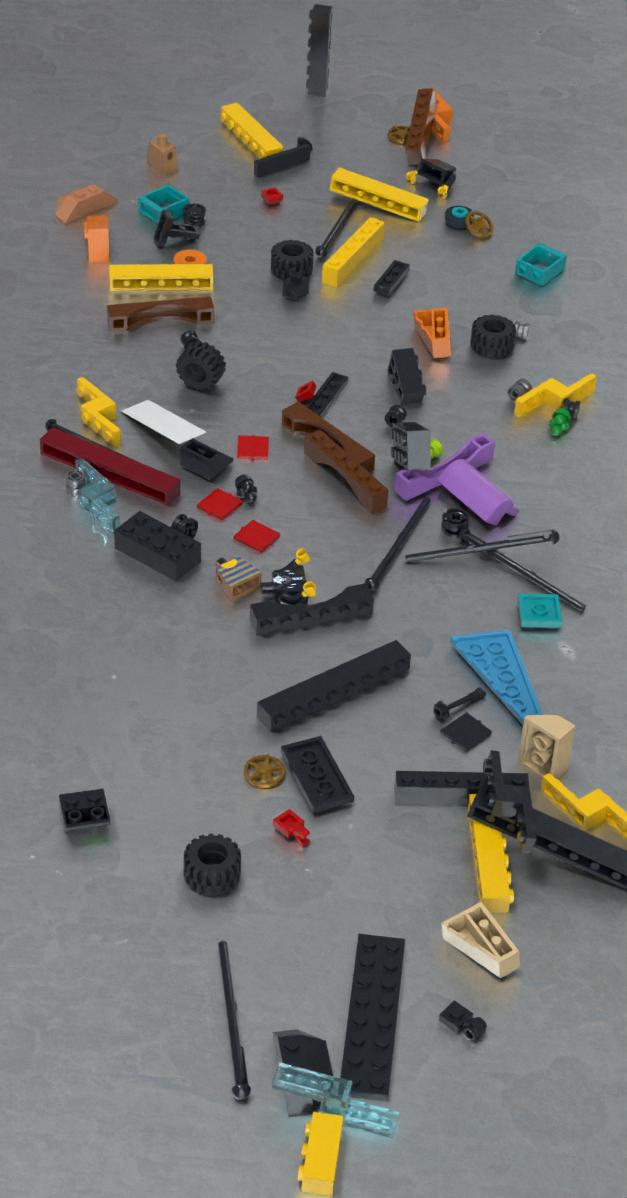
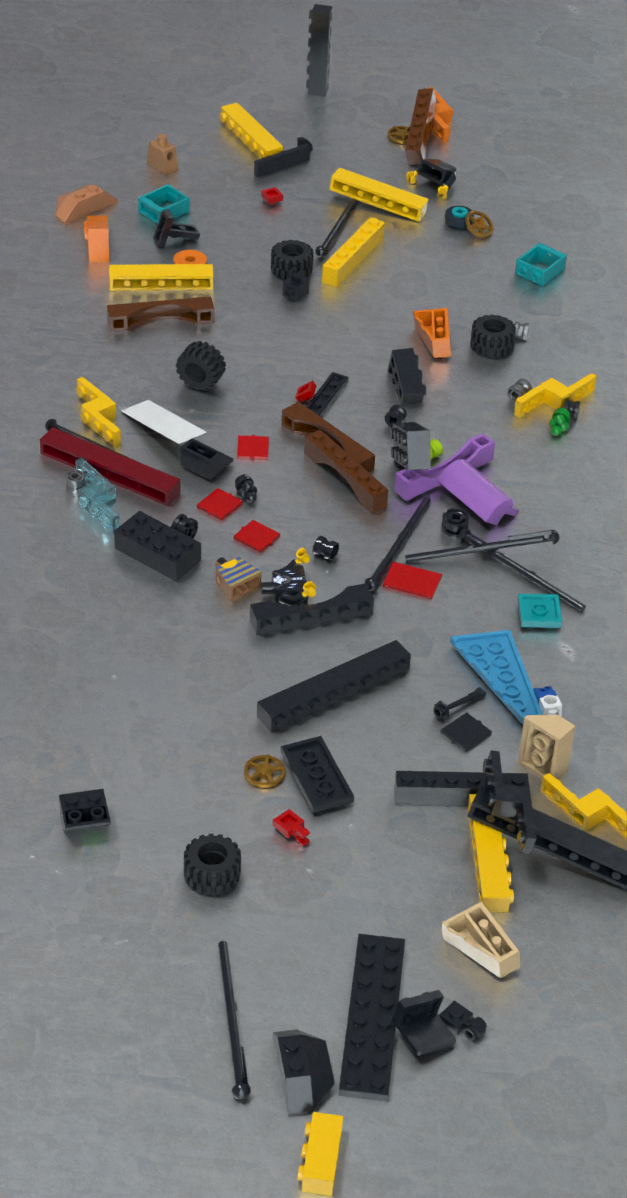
black wheel [180,331,200,349] -> none
black wheel [183,203,206,227] -> none
clear light blue bracket [272,1062,400,1139] -> none
black plate [373,260,410,296] -> none
none -> black wheel [312,536,339,561]
none -> red piece [382,562,442,599]
none -> black bracket [392,990,456,1055]
none -> white leg [533,686,563,717]

